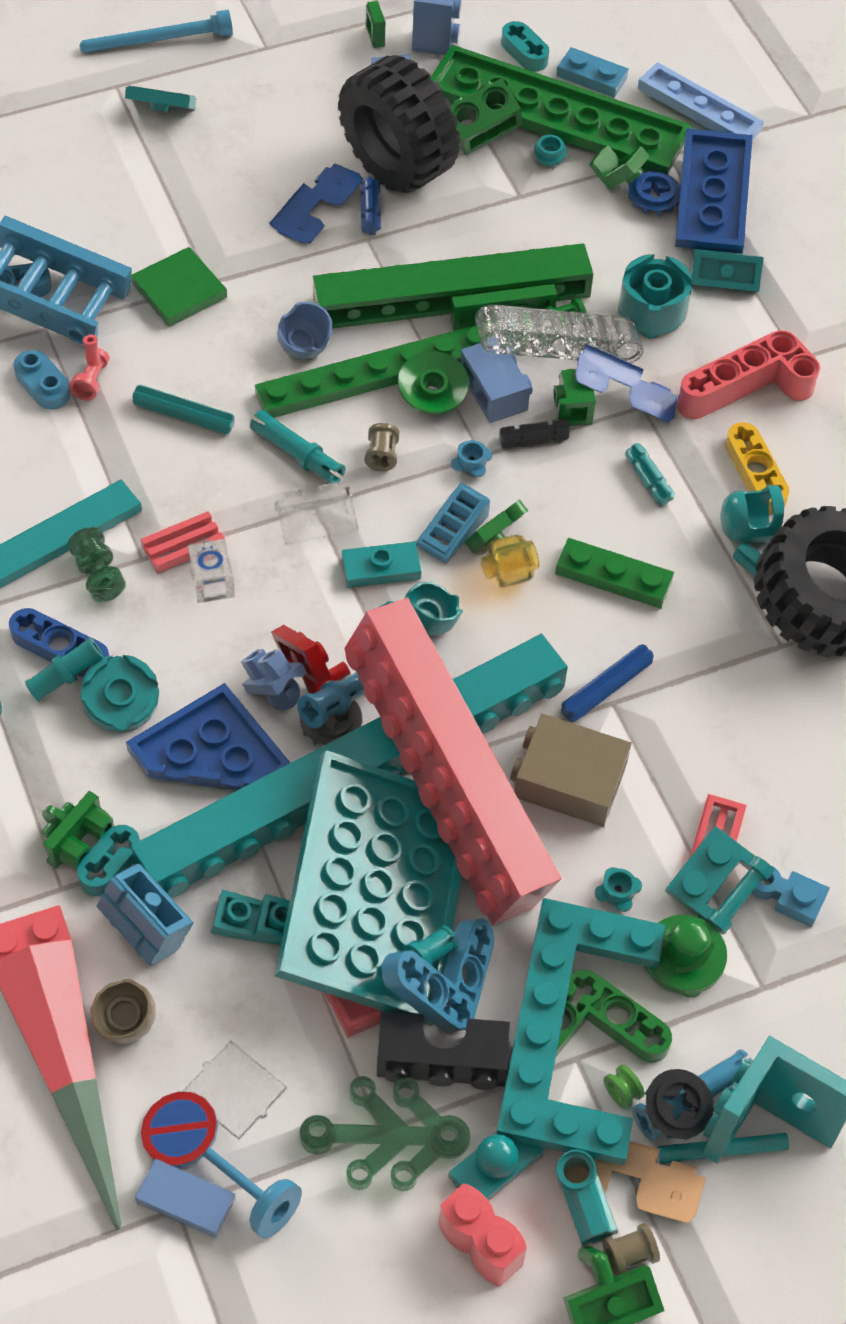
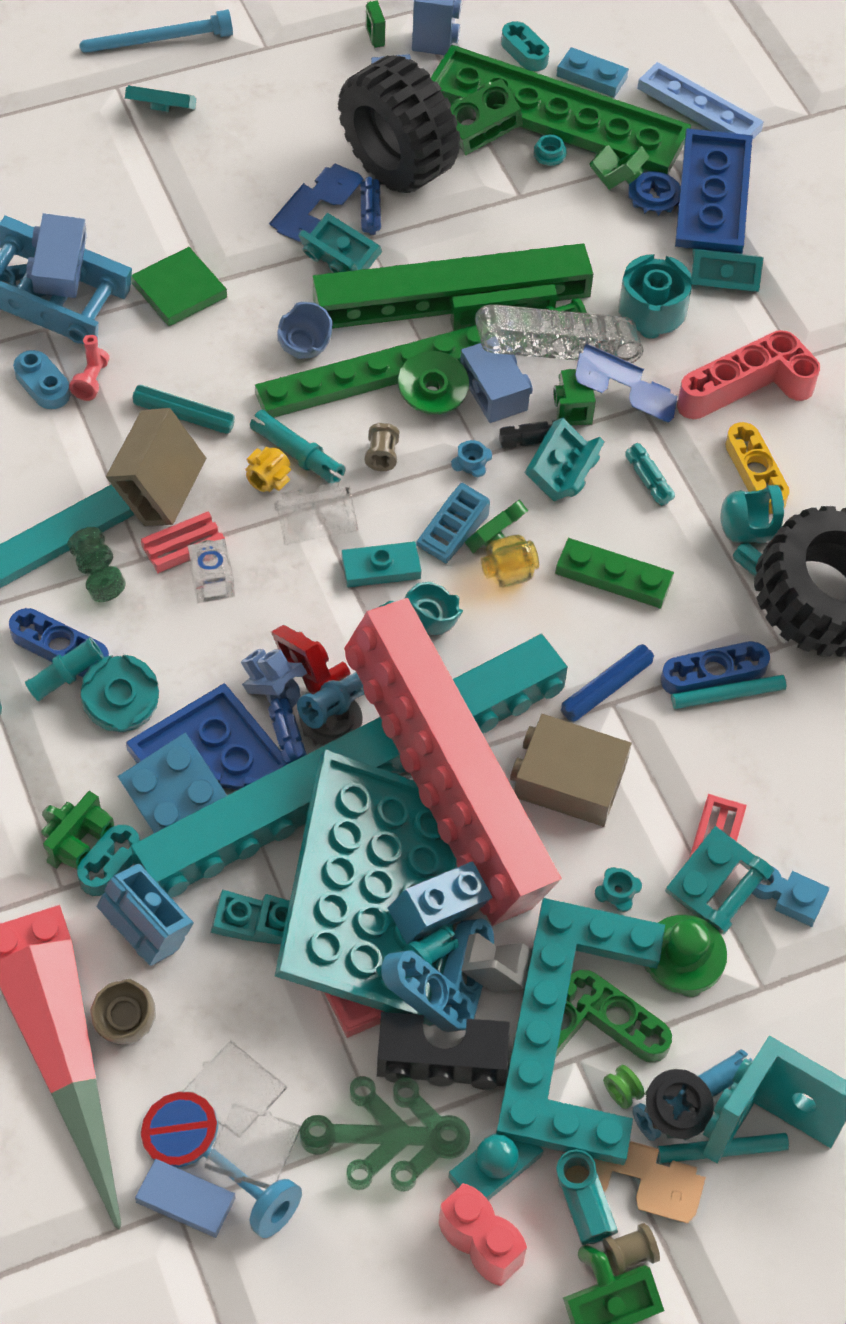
none -> medium blue brick [26,213,87,298]
none -> dark tan brick [106,408,207,526]
none -> dark azure plate [117,732,227,833]
none -> clear piece [204,1103,301,1189]
none -> yellow gear [245,447,291,492]
none -> blue axle [268,698,307,764]
none -> teal bracket [298,212,382,273]
none -> dark azure brick [387,861,493,944]
none -> light grey panel [461,933,532,992]
none -> teal bracket [524,418,605,501]
none -> blue beam [661,641,770,694]
none -> teal bar [671,675,787,709]

